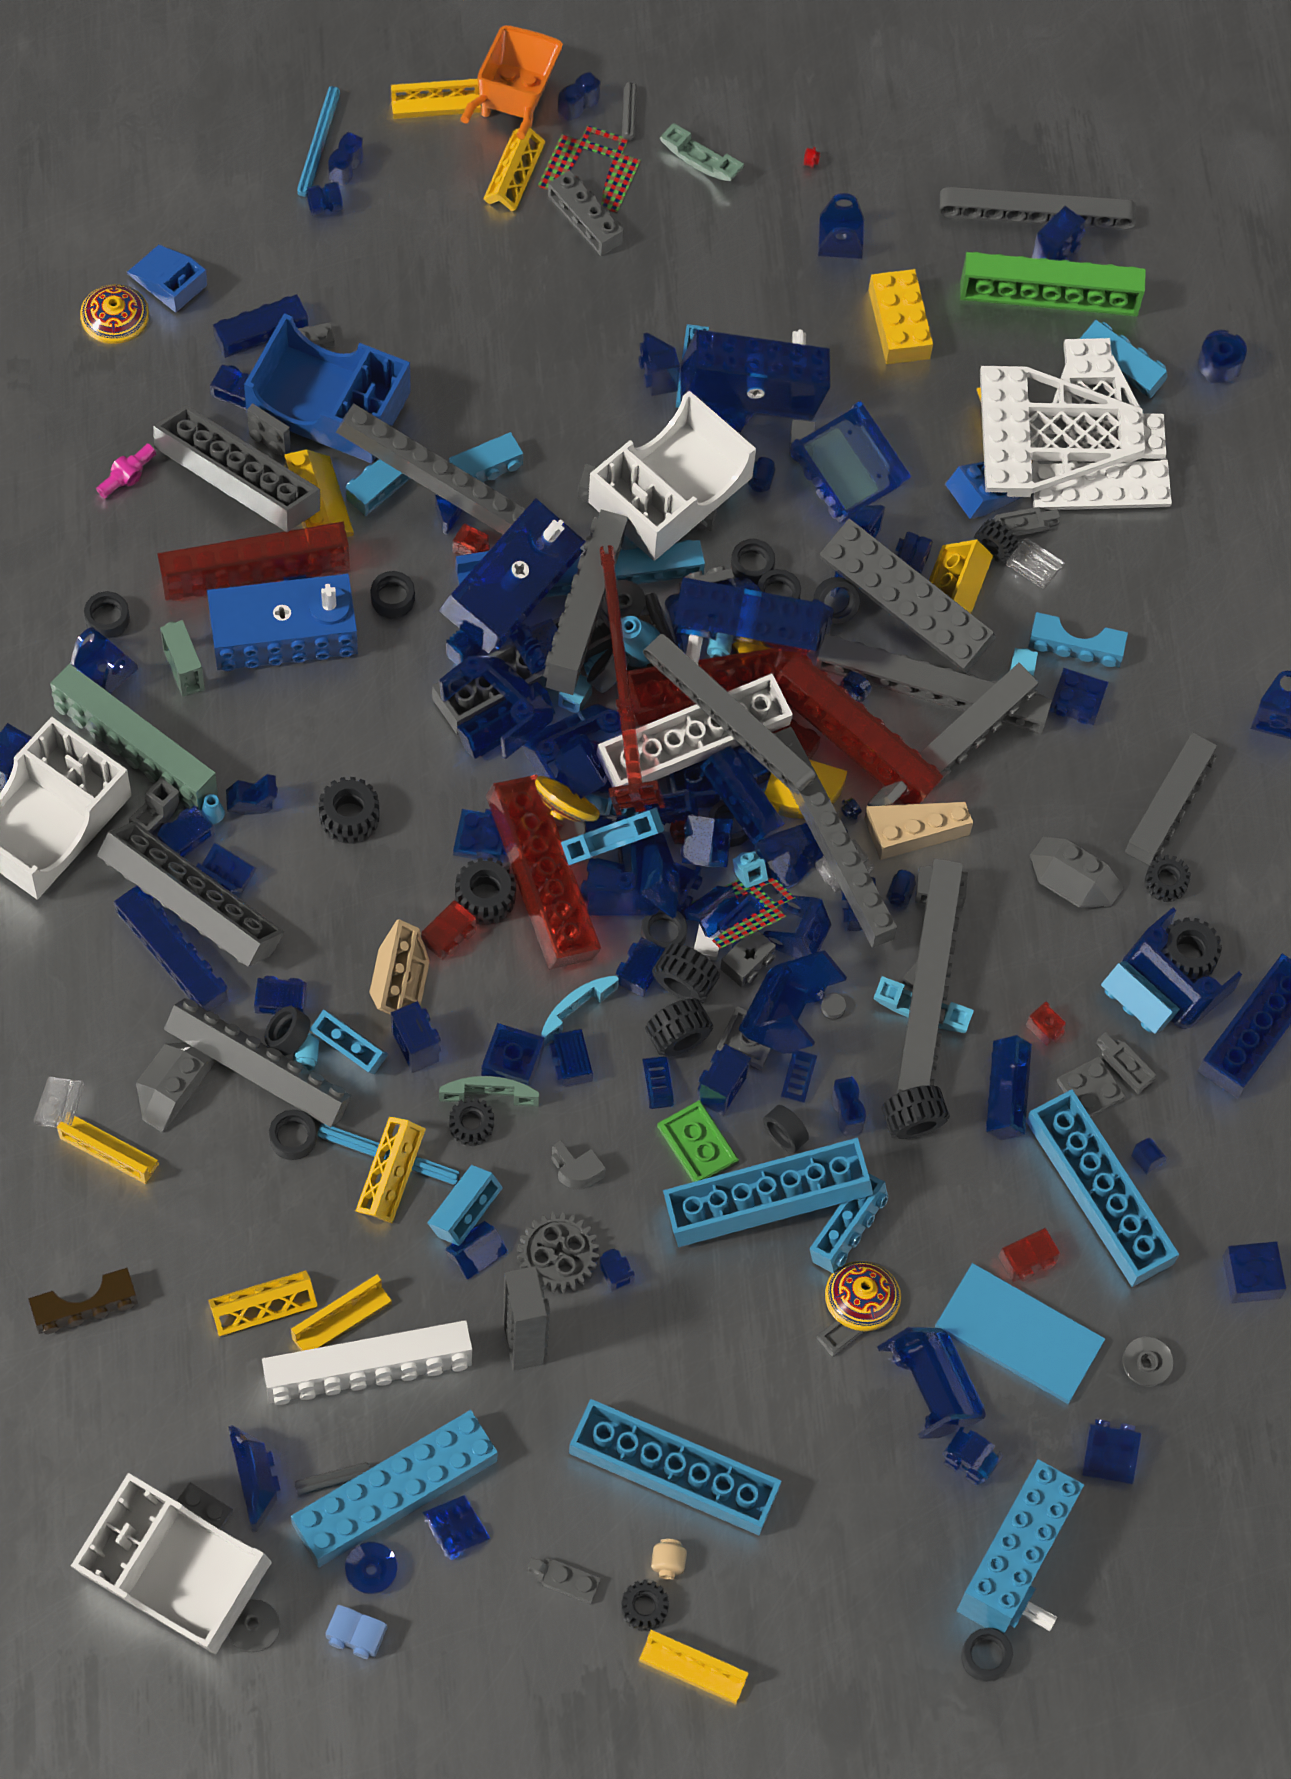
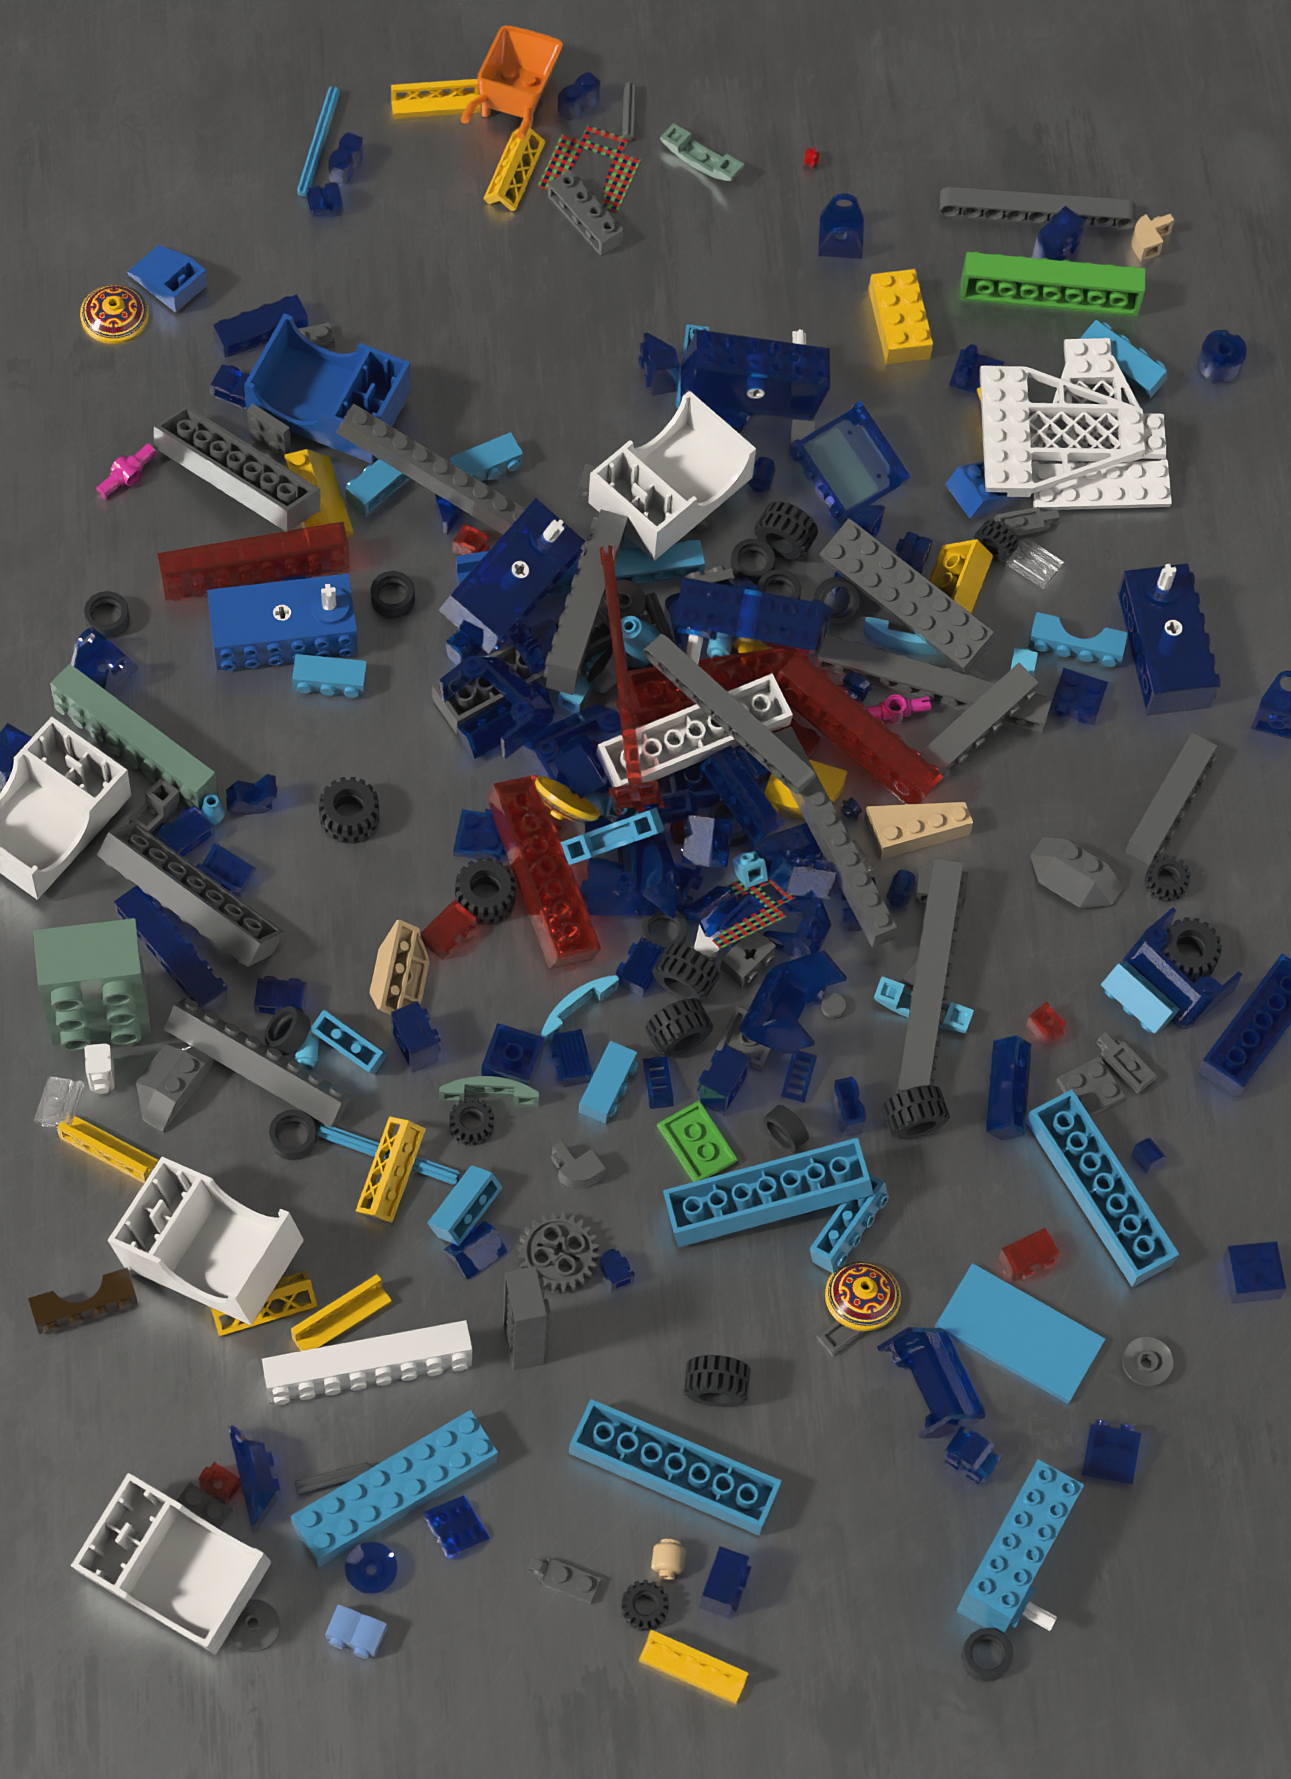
sand green window [160,620,205,697] -> none
dark grey tile [867,781,907,806] -> none
none -> sand green piece [33,918,152,1051]
none -> white brick [84,1044,115,1094]
none -> white piece [108,1157,304,1325]
none -> clear red brick [198,1462,241,1505]
none -> dark azure brick [292,654,367,698]
none -> dark azure brick [579,1041,639,1124]
none -> black tyre [684,1355,751,1407]
none -> clear blue brick [699,1546,752,1619]
none -> black tyre [754,501,818,560]
none -> clear blue brick [768,848,837,899]
none -> dark pink pin [858,694,931,724]
none -> medium azure slope [863,616,940,655]
none -> clear blue hinge [949,344,1004,395]
none -> clear blue piece [1117,563,1221,716]
none -> tan brick [1132,214,1174,262]

